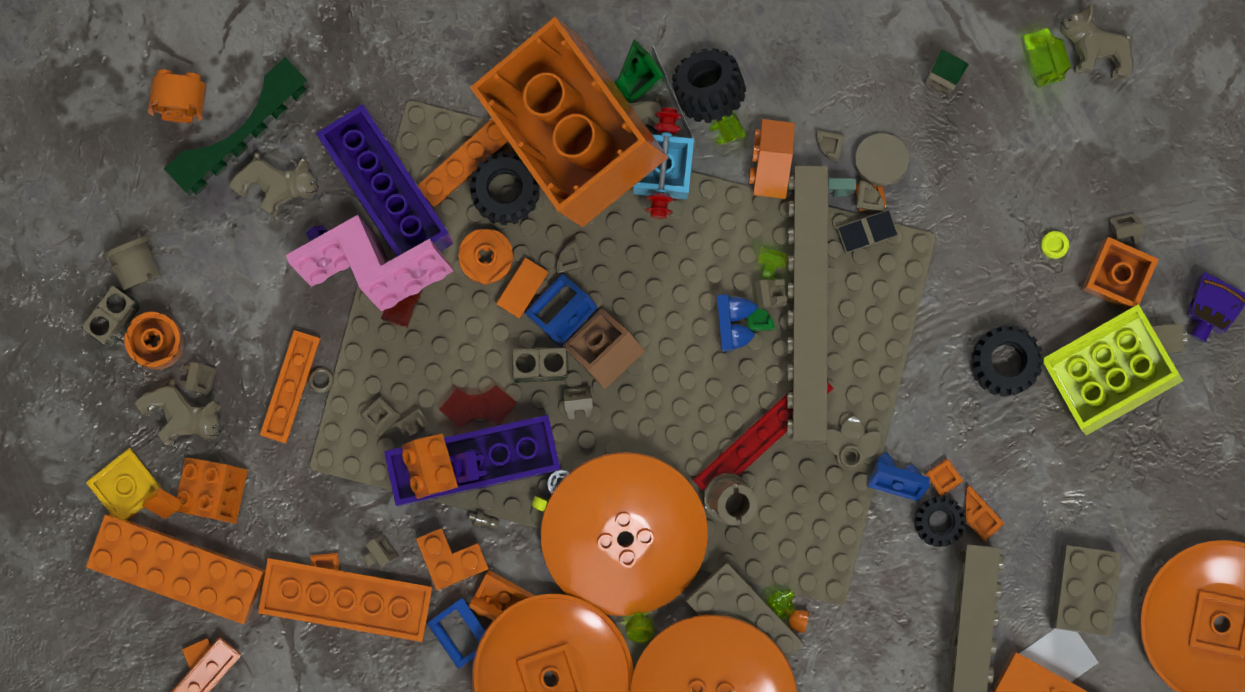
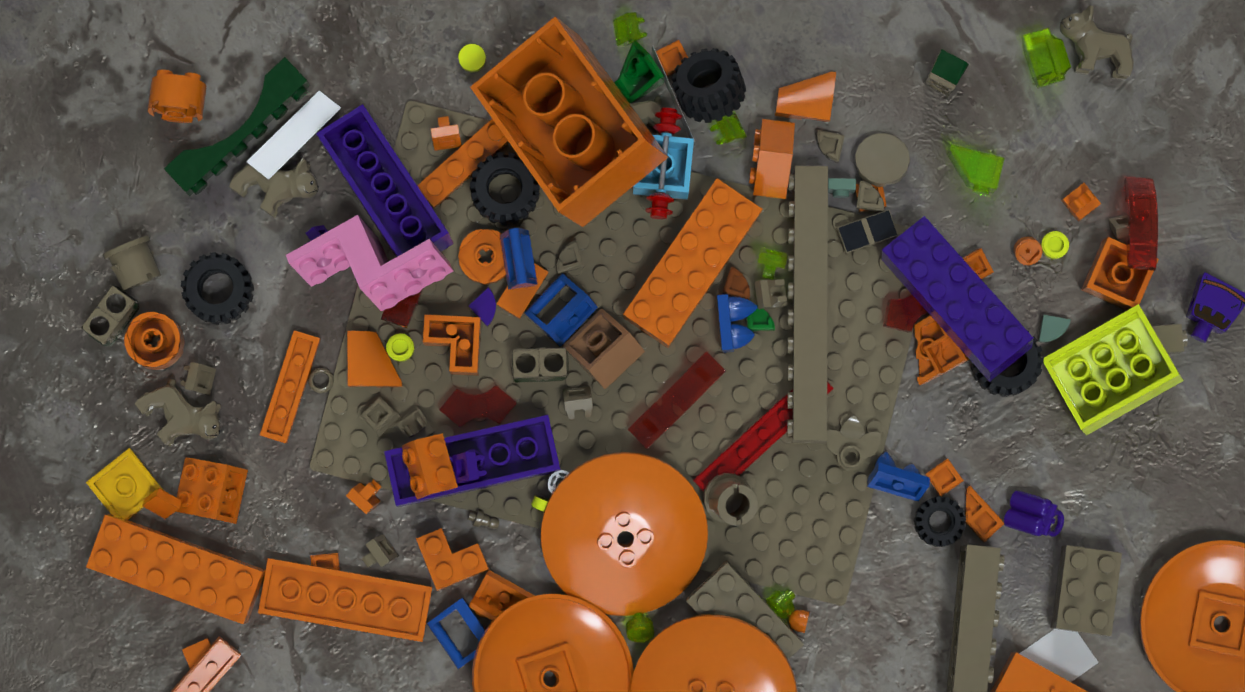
none -> black tyre [181,252,254,325]
none -> white sticker [246,91,341,180]
none -> orange tile [346,479,382,514]
none -> orange slope [347,331,402,388]
none -> neon yellow tile [386,333,414,362]
none -> orange brick [423,315,481,376]
none -> orange tile [431,116,462,151]
none -> neon yellow tile [458,44,486,73]
none -> dark purple tile [468,287,496,327]
none -> blue tile [500,228,538,290]
none -> clear neon green tile [613,12,647,46]
none -> orange brick [623,178,763,348]
none -> clear red slope [628,351,726,449]
none -> orange tile [656,40,688,77]
none -> dark orange tile [722,267,750,300]
none -> orange slope [775,72,836,122]
none -> dark purple brick [882,216,1034,382]
none -> clear red tile [883,294,927,333]
none -> orange slope [914,315,969,385]
none -> clear neon green slope [947,144,1004,196]
none -> orange tile [963,248,994,280]
none -> dark purple piece [1004,490,1064,537]
none -> orange tile [1013,236,1042,265]
none -> sand green tile [1038,315,1071,343]
none -> orange tile [1061,183,1101,222]
none -> clear red slope [1124,177,1158,271]

